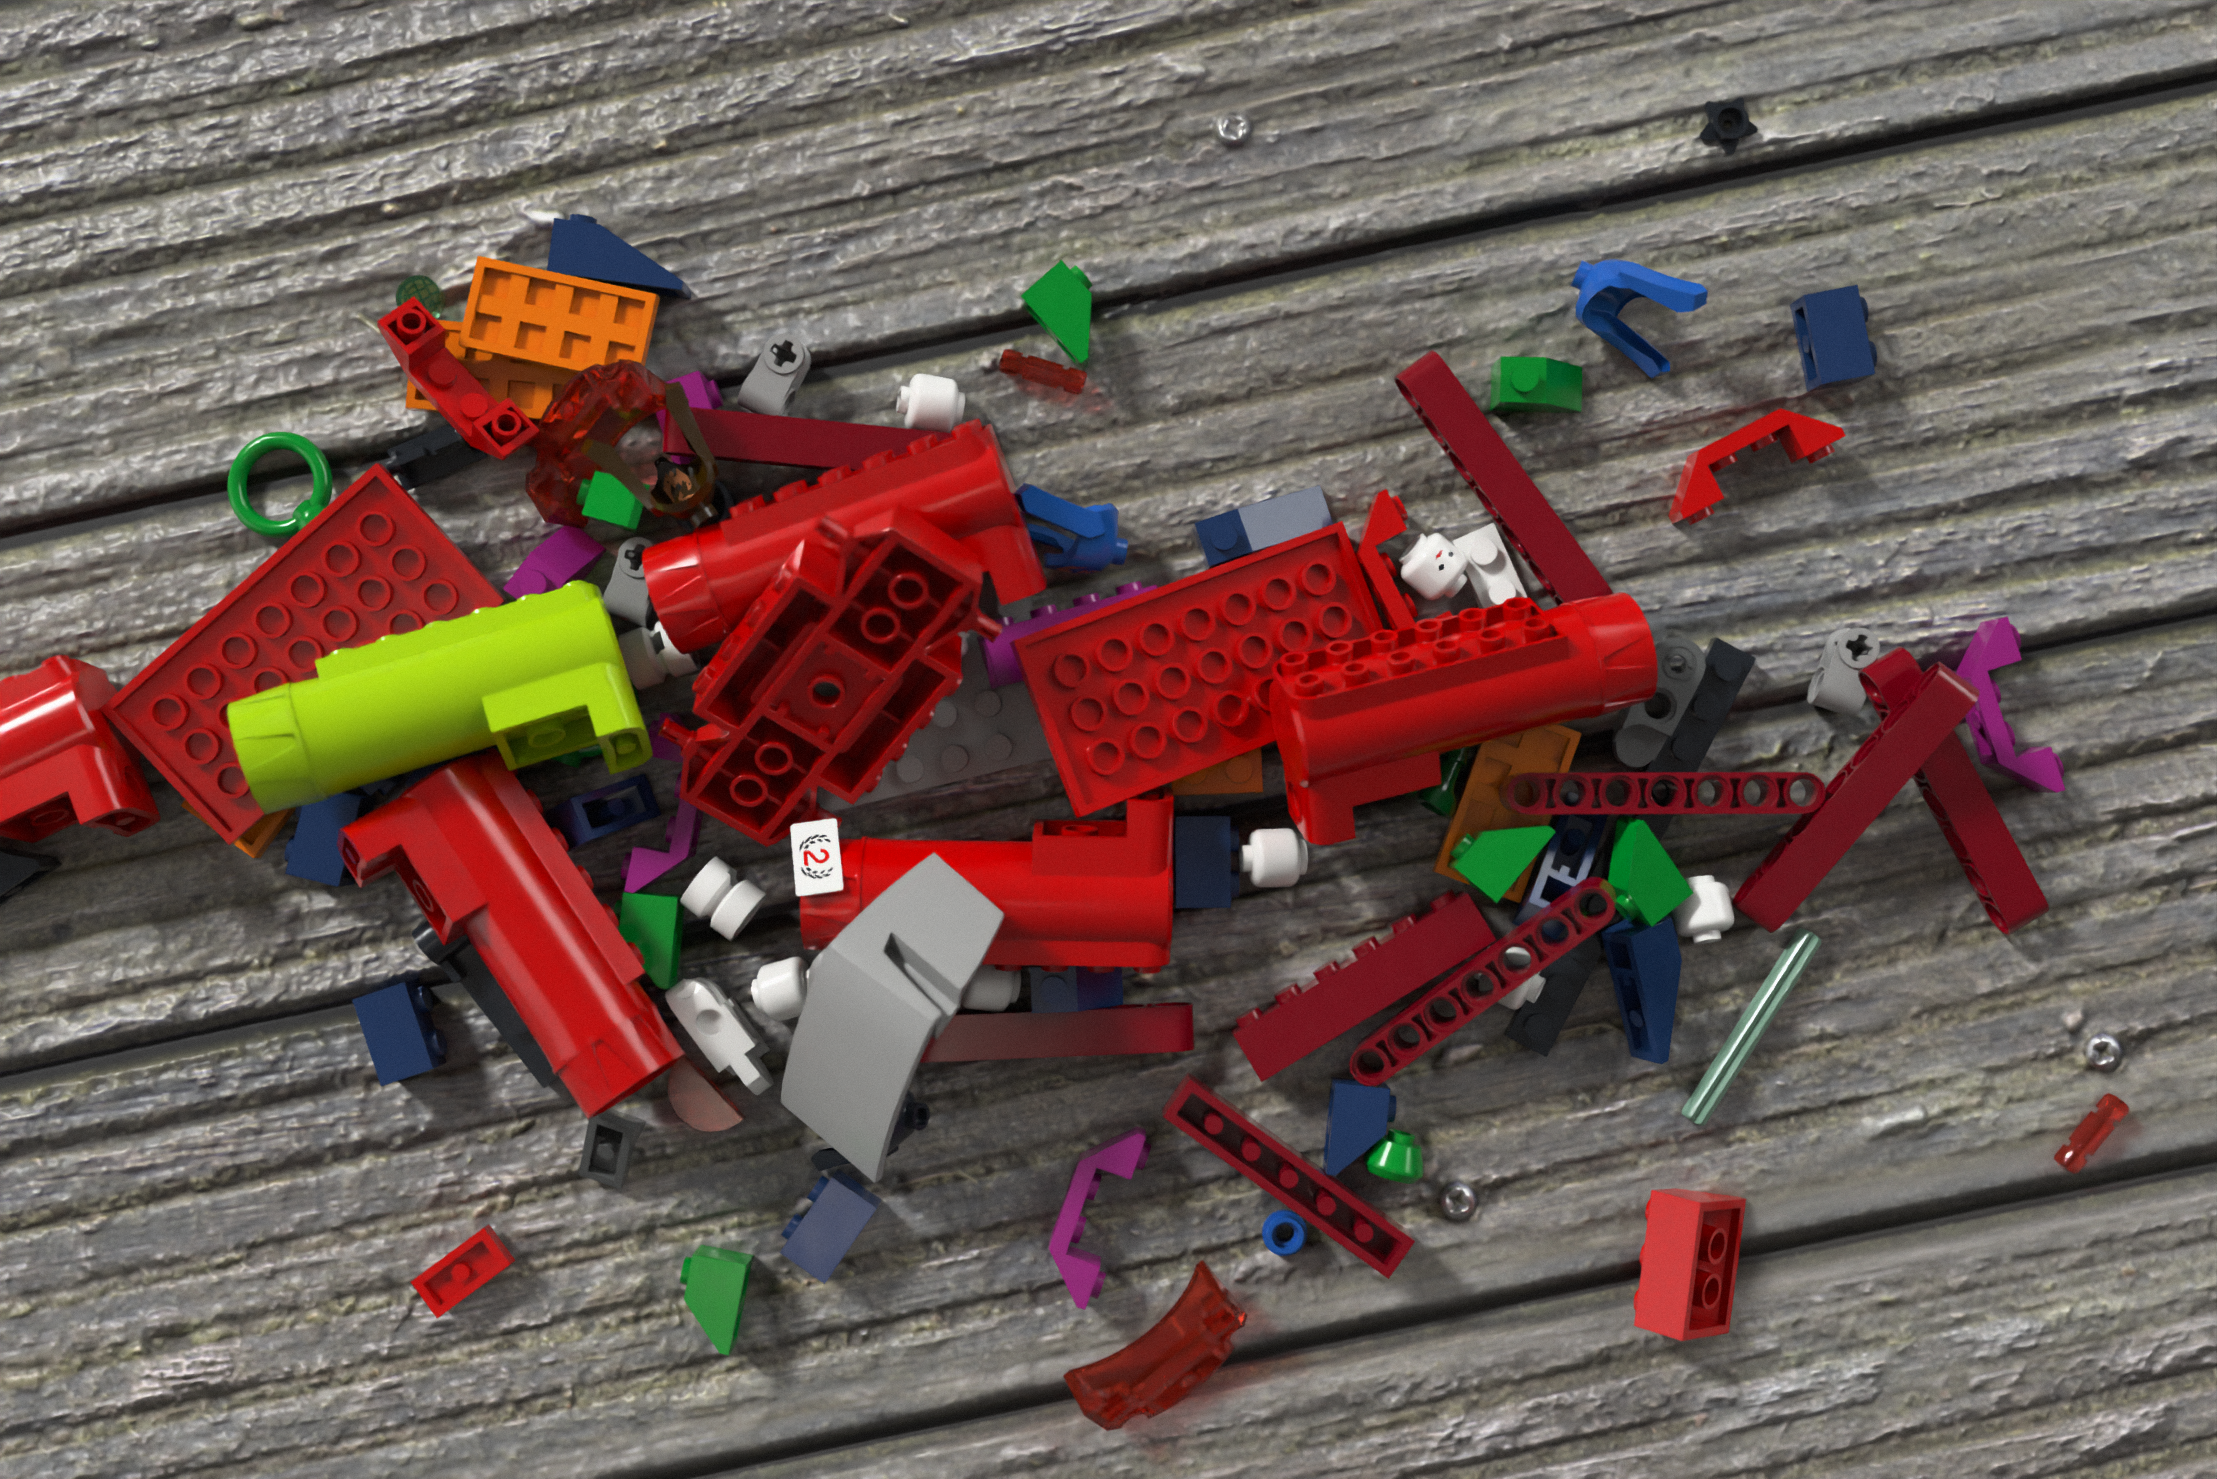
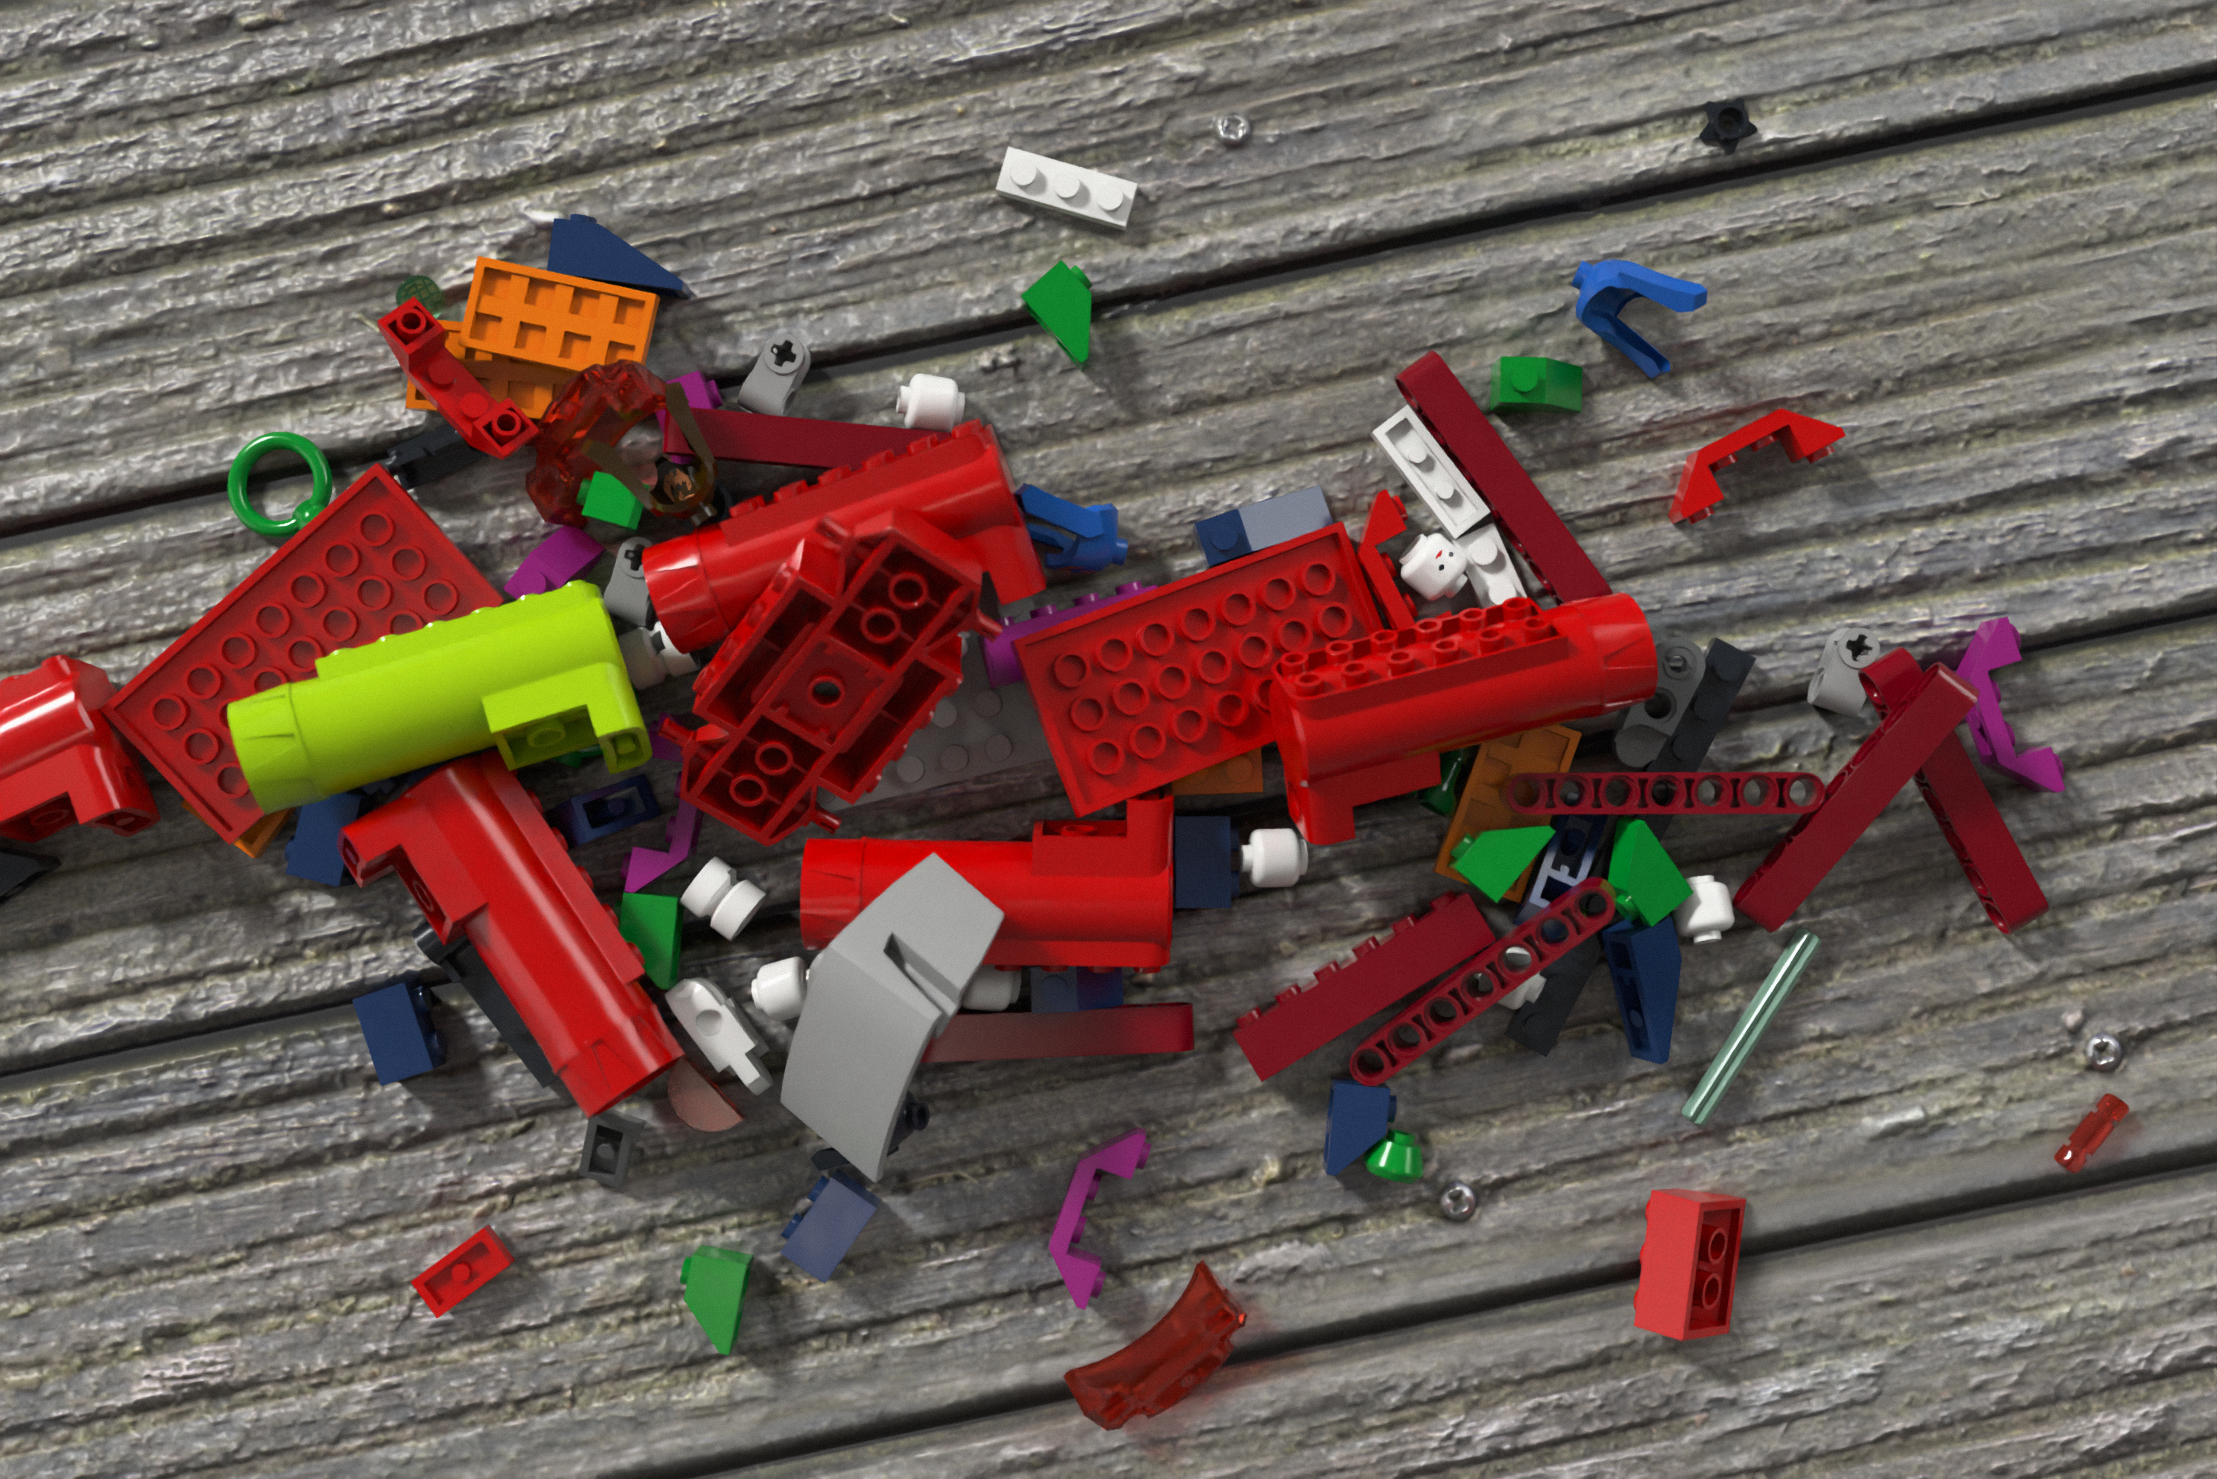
white sticker [790,818,843,896] -> none
clear red axle [999,349,1087,395] -> none
dark red brick [1162,1072,1415,1279] -> none
blue plate [1262,1209,1307,1256] -> none
dark blue brick [1790,285,1877,392] -> none
none -> white plate [996,146,1138,231]
none -> white plate [1370,405,1491,541]

